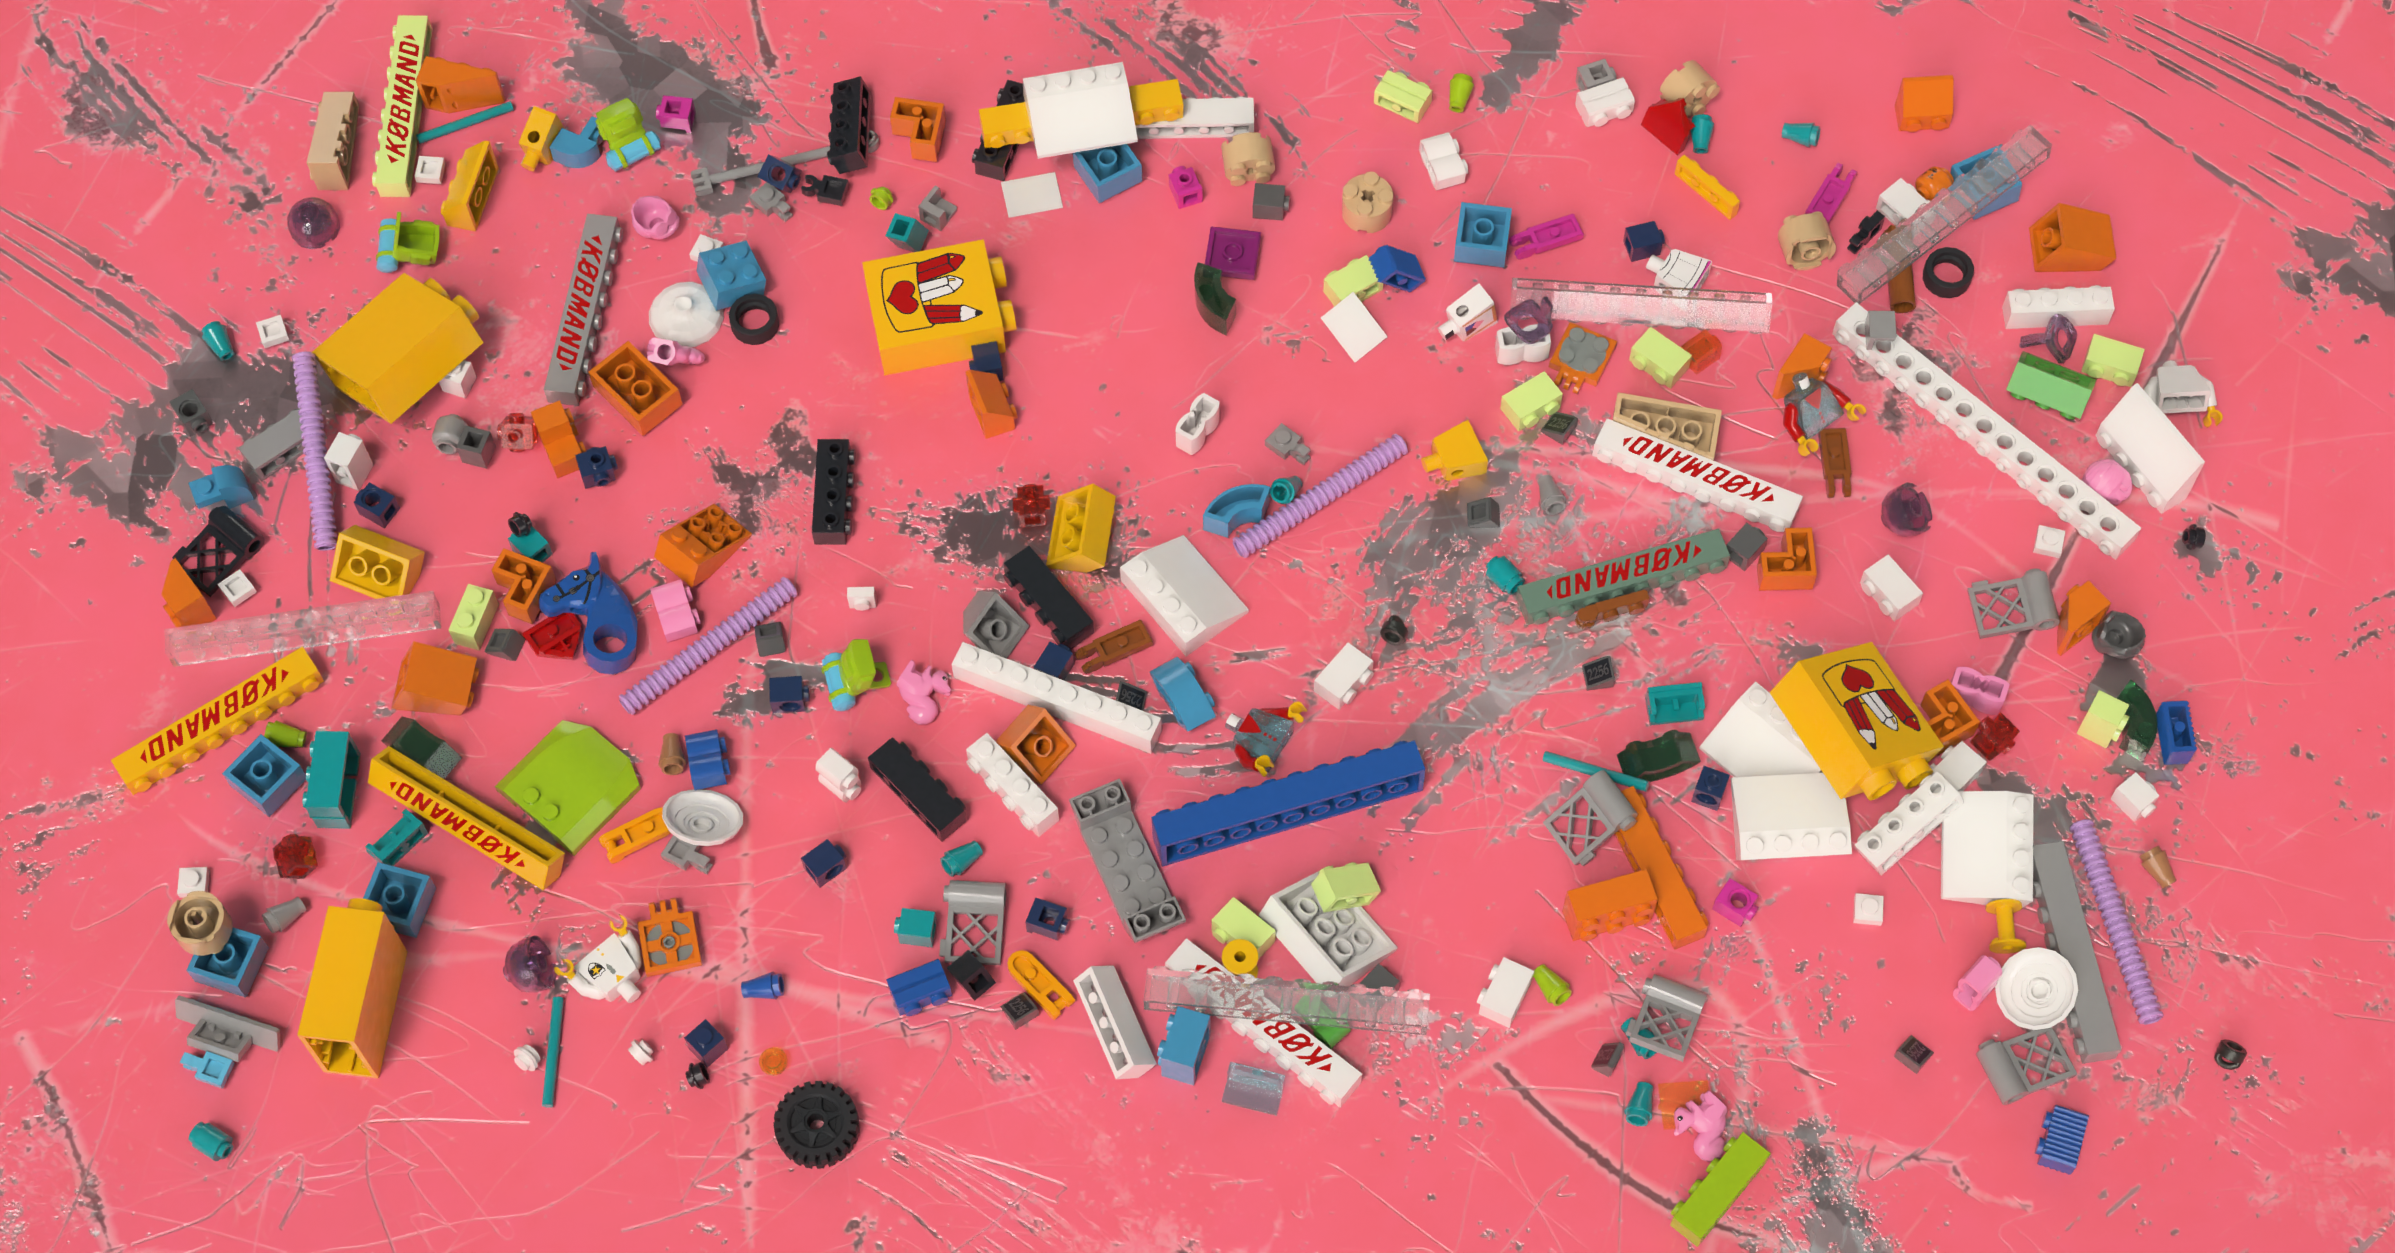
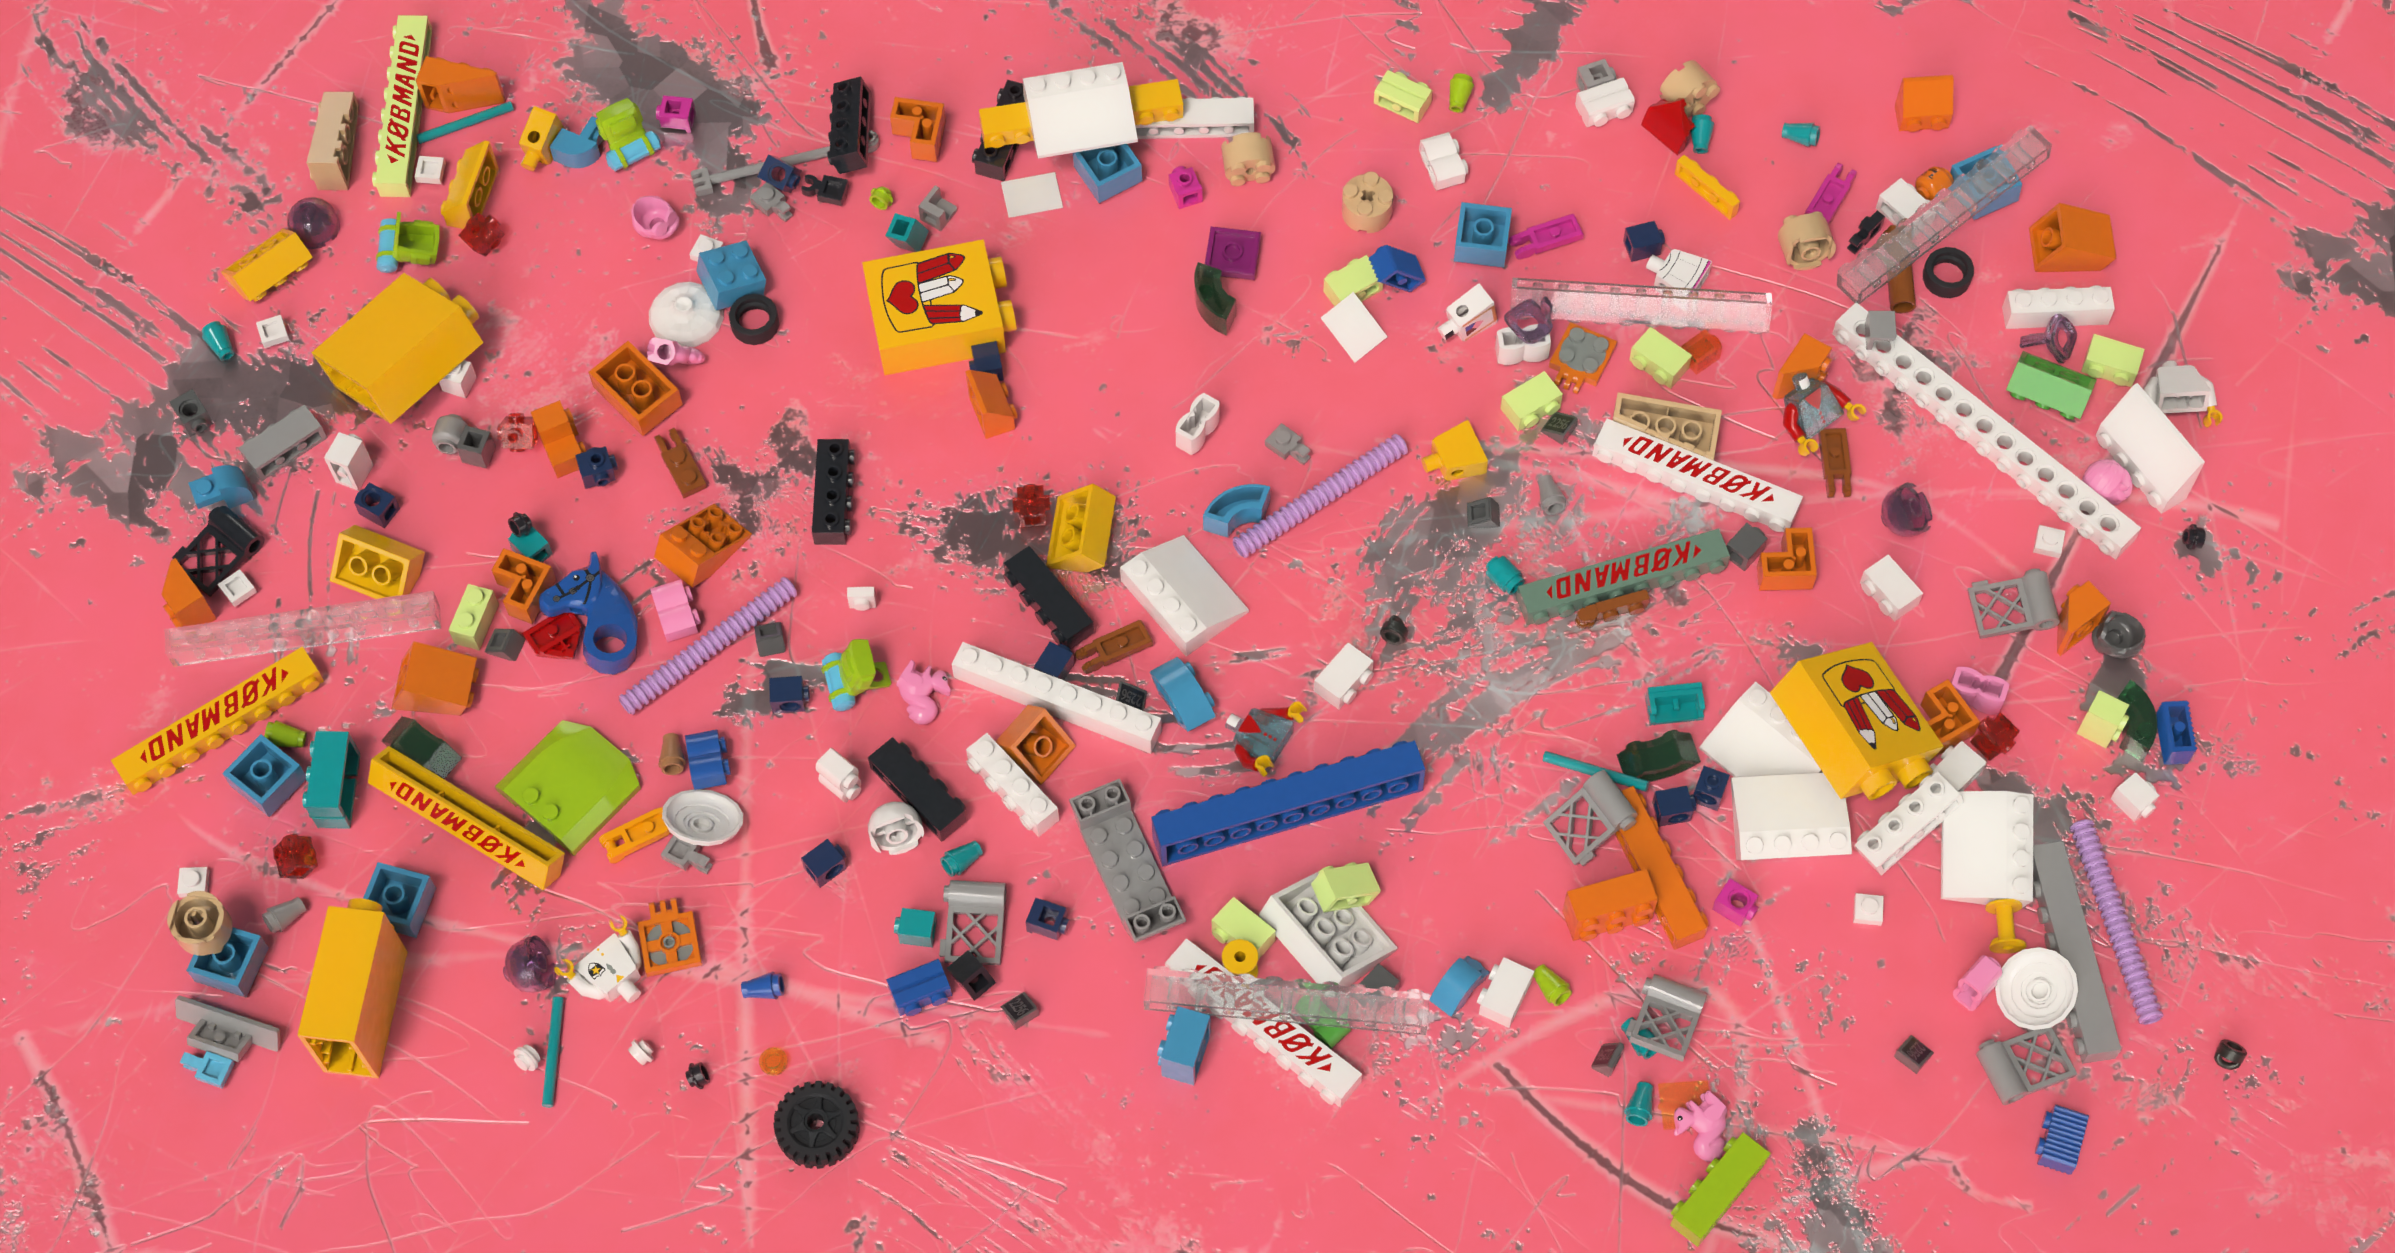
teal brick [188,1122,233,1161] -> none
lavender piece [292,351,337,551] -> none
teal hinge [365,809,428,866] -> none
light grey brick [544,214,623,406] -> none
dark blue brick [684,1019,728,1068] -> none
light grey slope [963,591,1029,658] -> none
light orange plate [1007,950,1075,1020] -> none
white brick [1073,966,1157,1079] -> none
clear light blue panel [1222,1062,1285,1116] -> none
dark grey brick [1253,183,1290,221] -> none
teal cone [1270,476,1302,504] -> none
slope [1582,656,1615,691] -> none
medium nougat cone [2139,846,2177,889] -> none
none -> yellow slope [221,228,313,301]
none -> clear red brick [458,213,505,257]
none -> dark orange hinge [654,428,707,498]
none -> white cylinder [868,802,924,855]
none -> dark azure brick [1429,956,1490,1017]
none -> dark blue brick [1652,786,1696,827]

